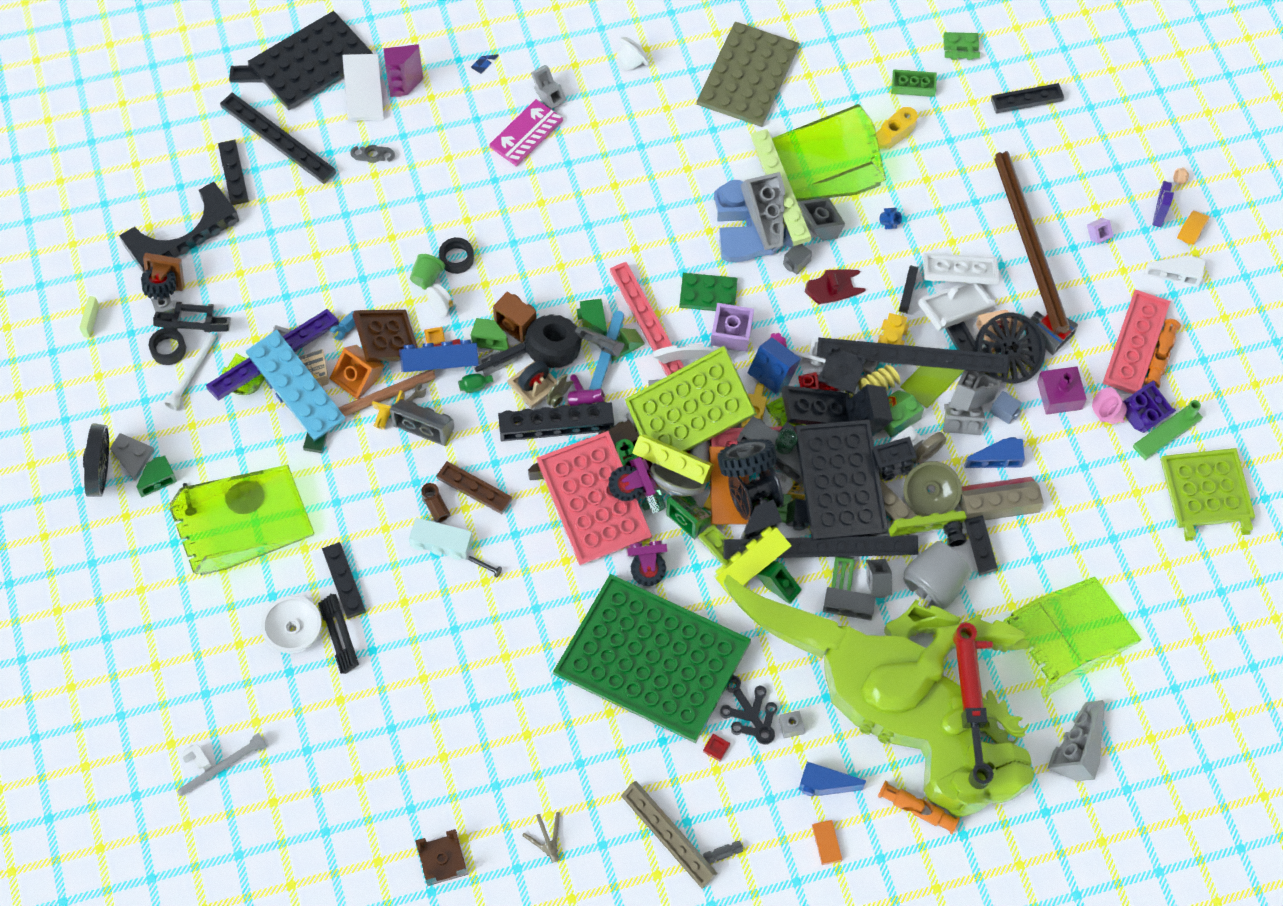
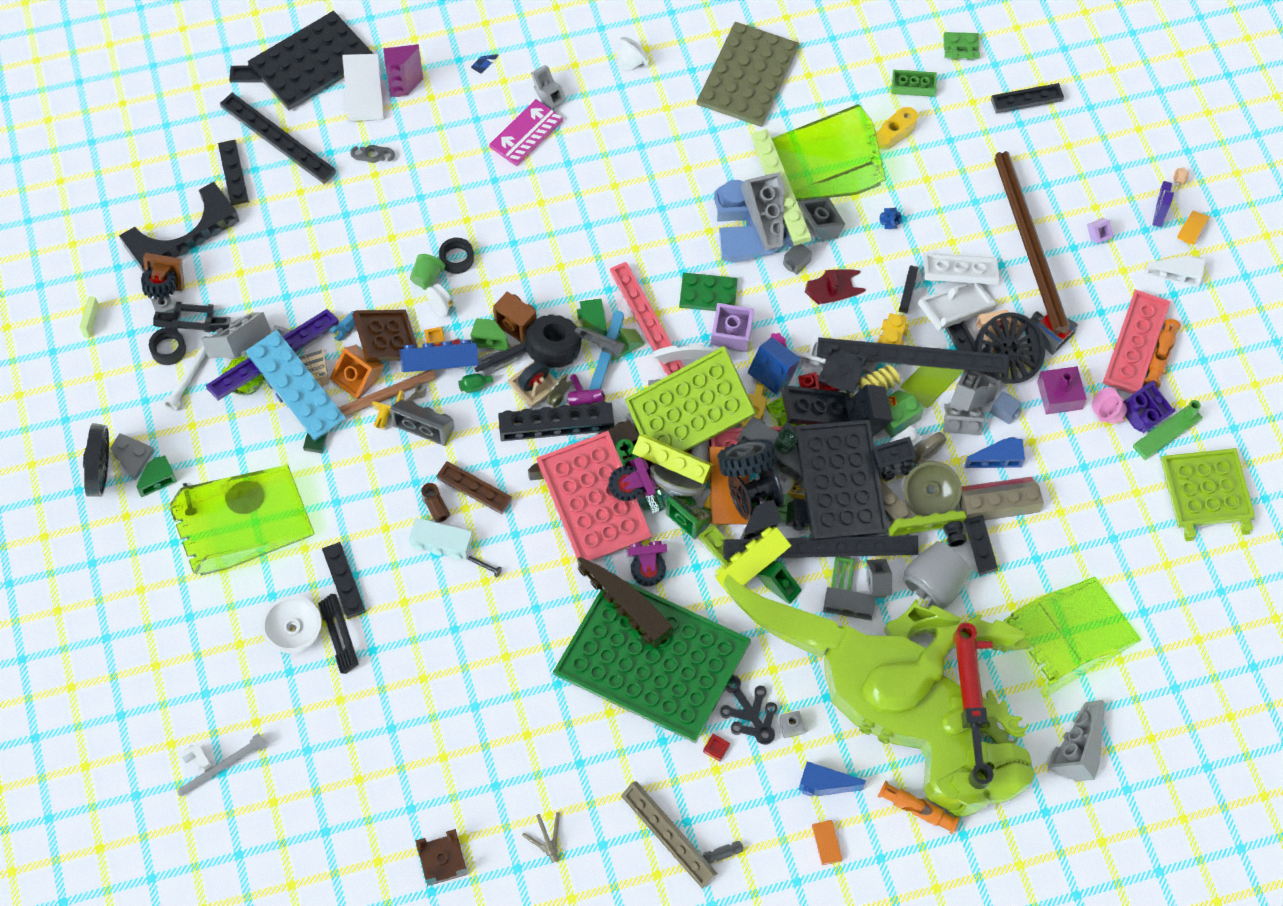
none -> light grey wedge [201,312,272,359]
none -> dark brown slope [577,557,673,648]

